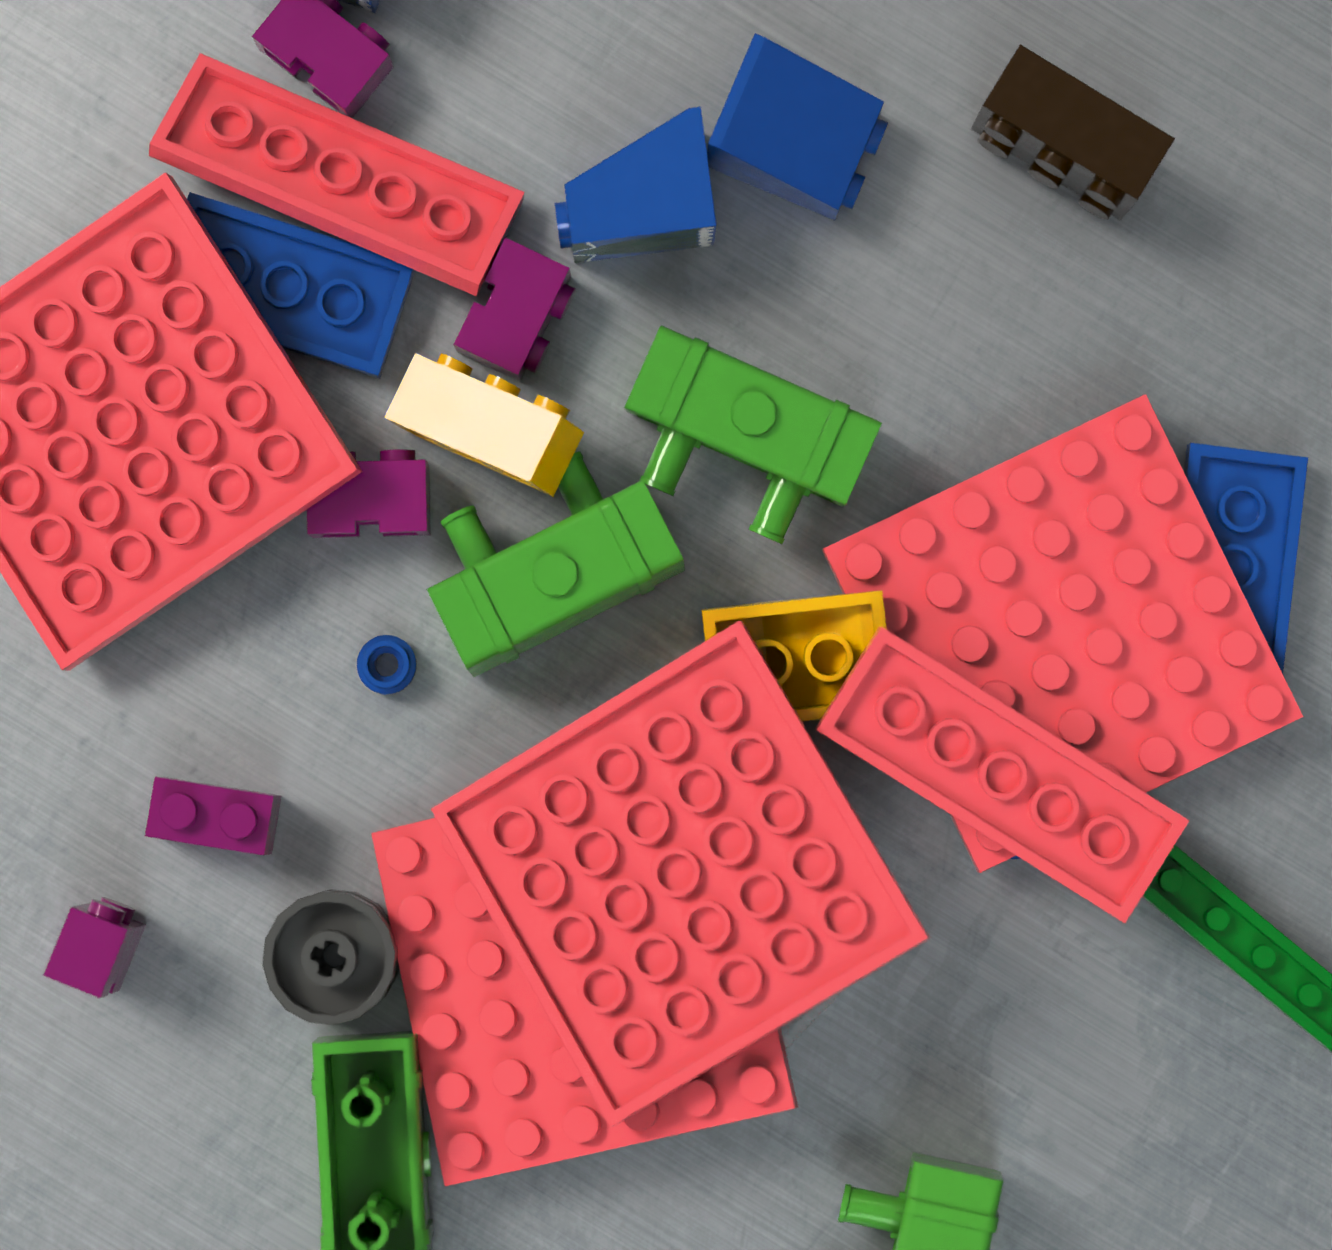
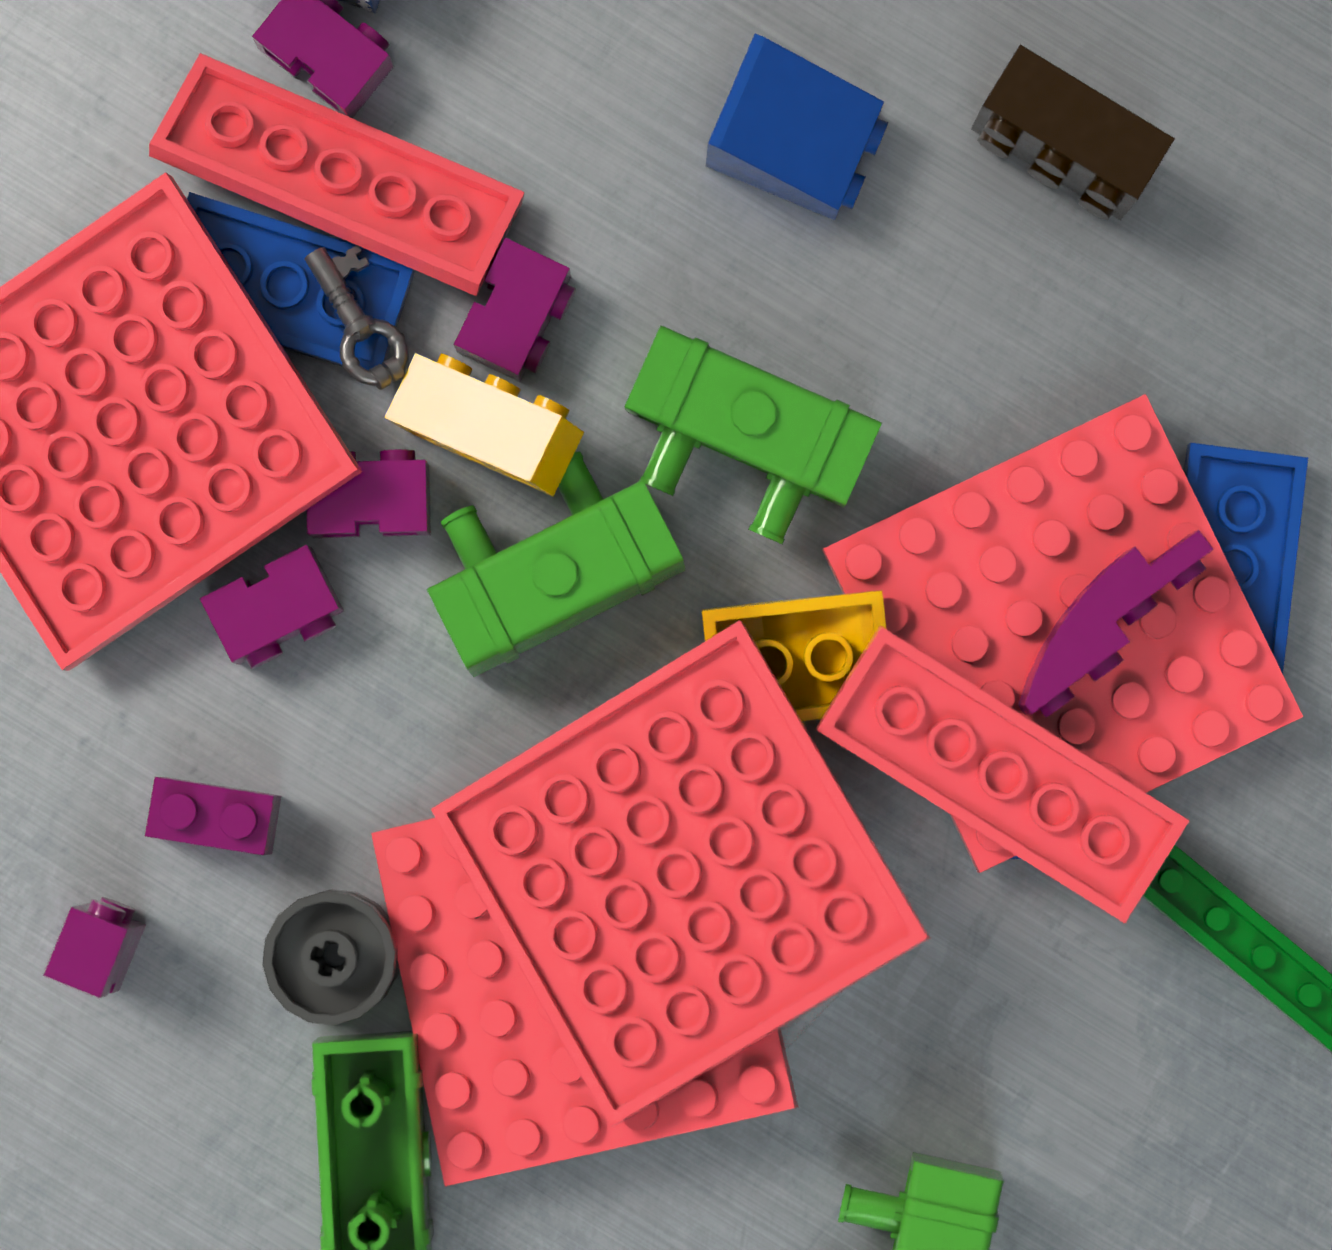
blue plate [357,635,417,694] -> none
blue slope [555,106,716,263] -> none
none -> magenta brick [199,544,344,669]
none -> flat silver piece [304,245,408,390]
none -> magenta slope [1018,530,1214,717]

